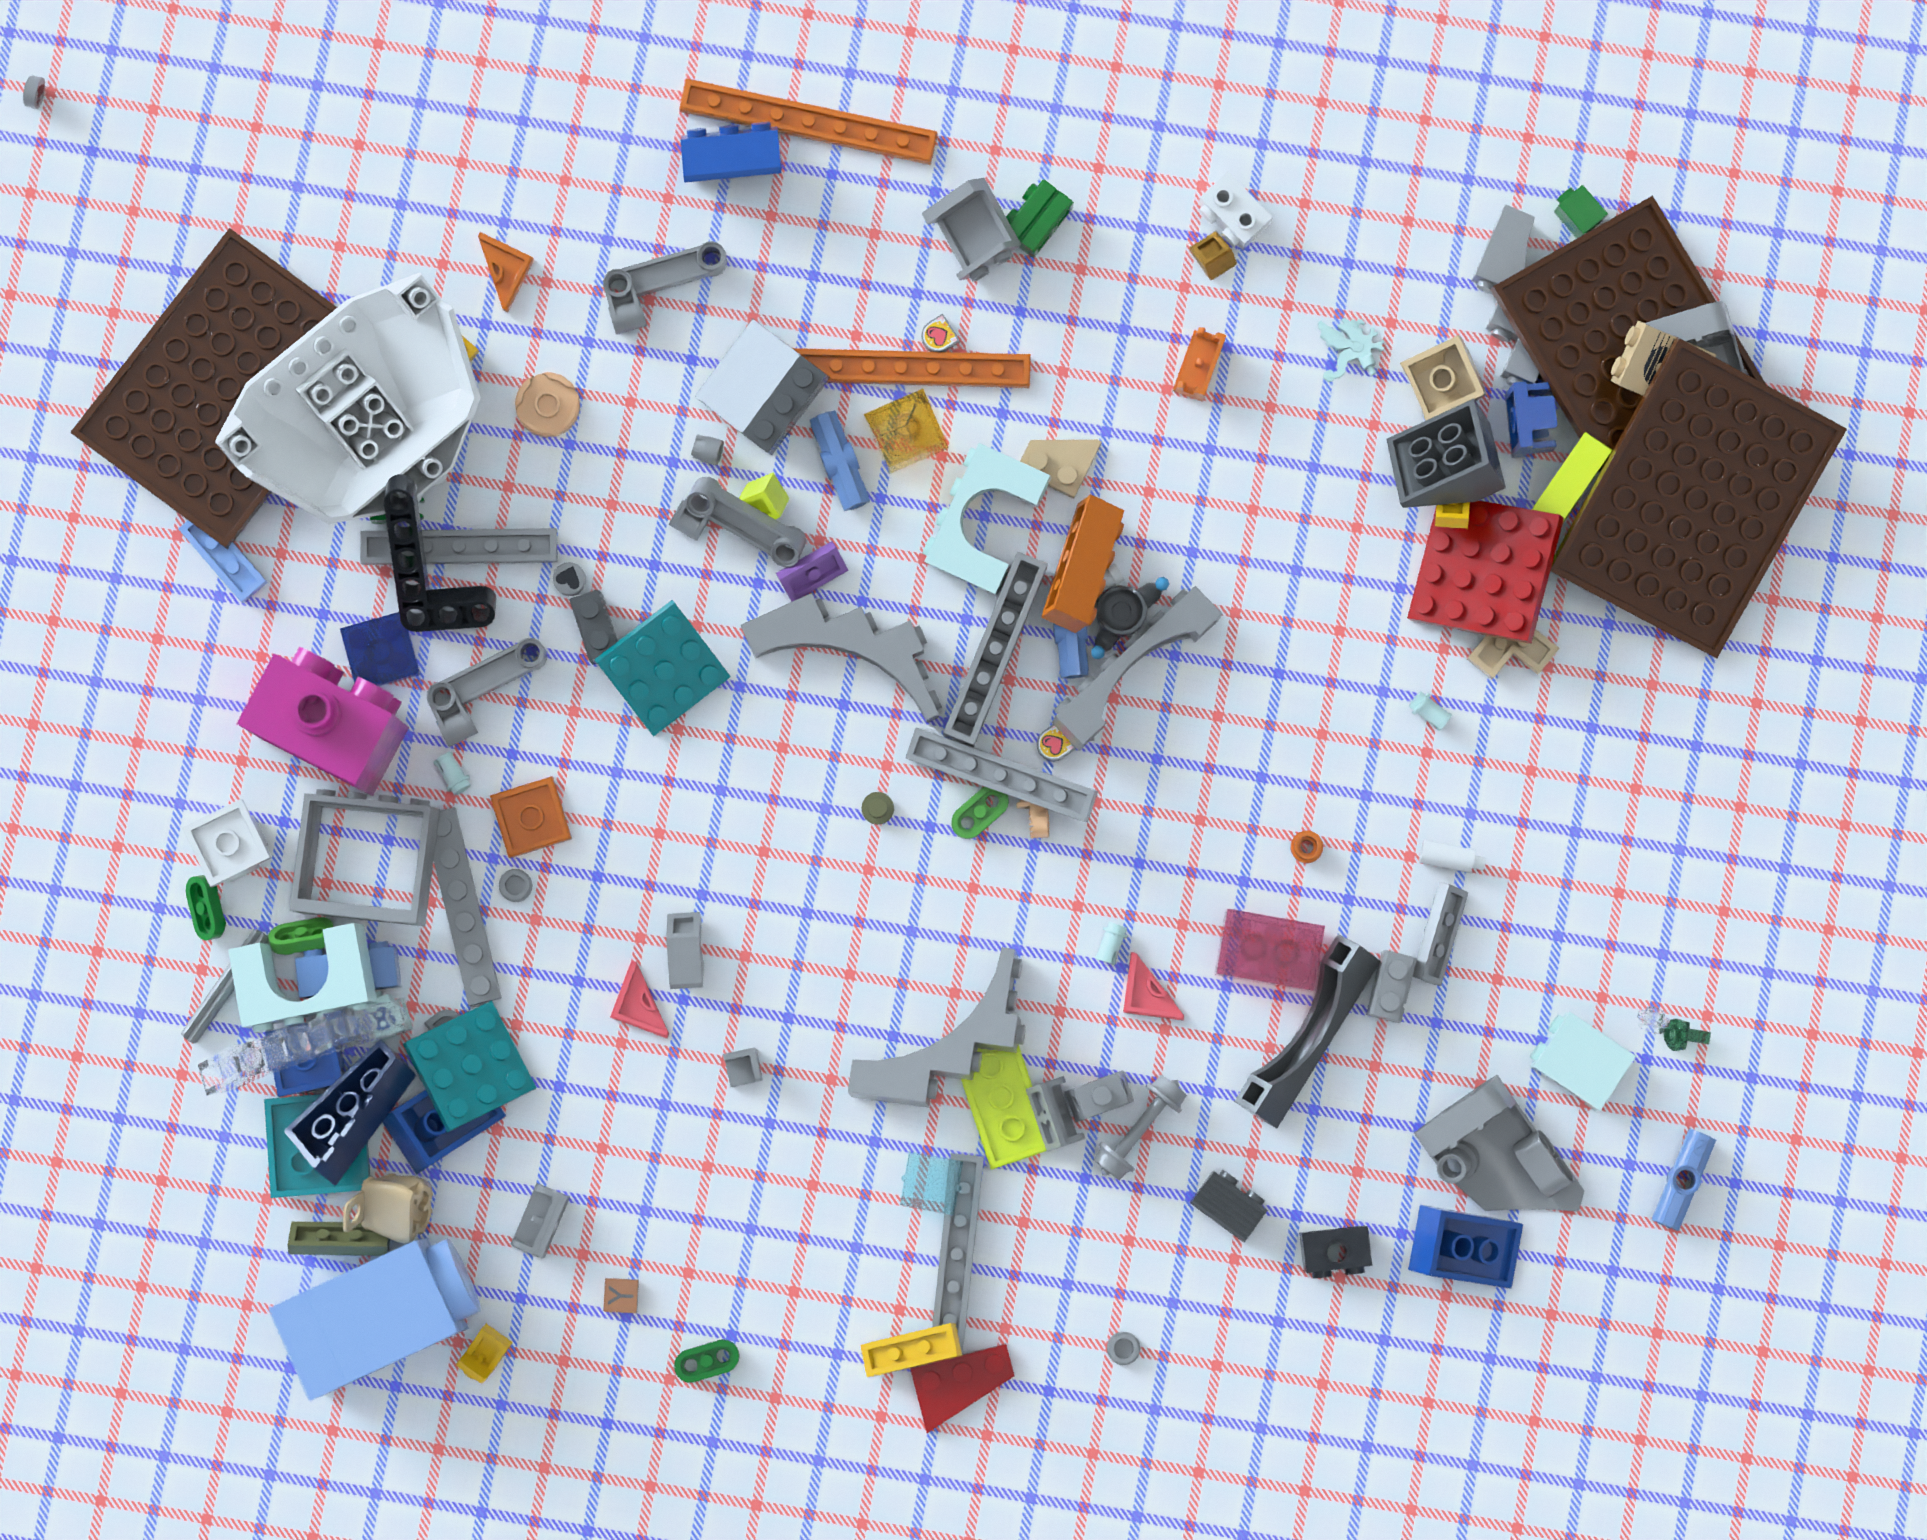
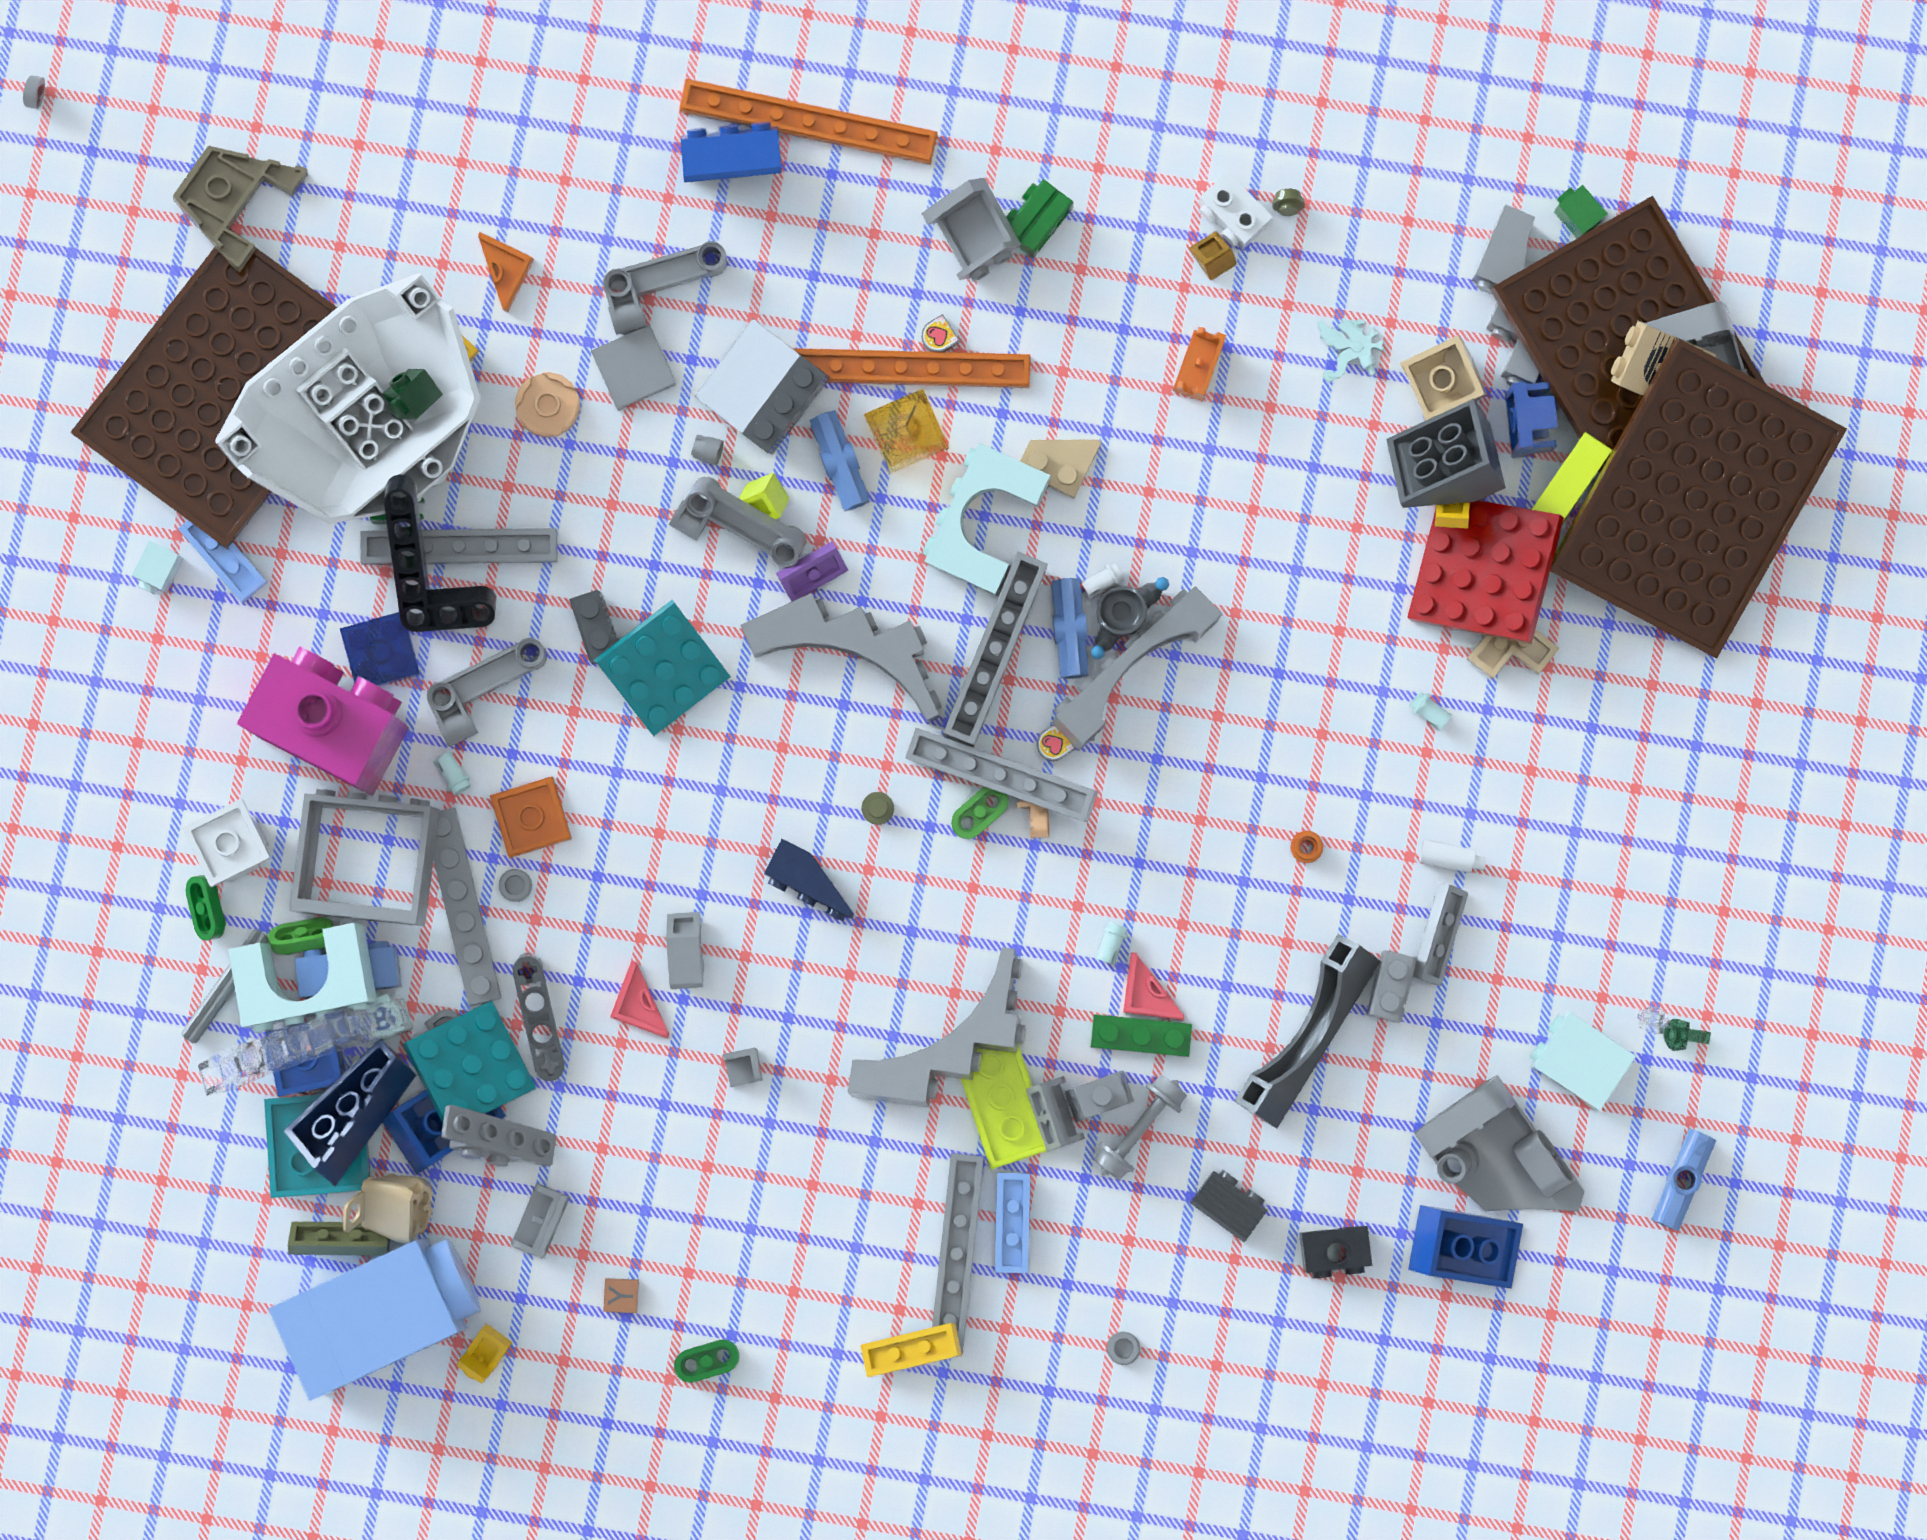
light grey tile [553,562,586,596] -> none
clear light blue piece [900,1151,963,1215] -> none
red wing [910,1343,1014,1433] -> none
orange brick [1041,494,1125,633] -> none
clear pink brick [1214,909,1325,992] -> none
none -> light aqua brick [132,540,184,595]
none -> dark tan wing [173,146,308,272]
none -> dark green brick [382,369,443,420]
none -> light grey bracket [442,1105,556,1166]
none -> dark grey beam [513,953,565,1081]
none -> light grey tile [591,324,677,411]
none -> dark blue slope [764,839,855,922]
none -> light blue plate [995,1173,1030,1273]
none -> green plate [1091,1014,1192,1057]
none -> olive plate [1272,188,1305,216]

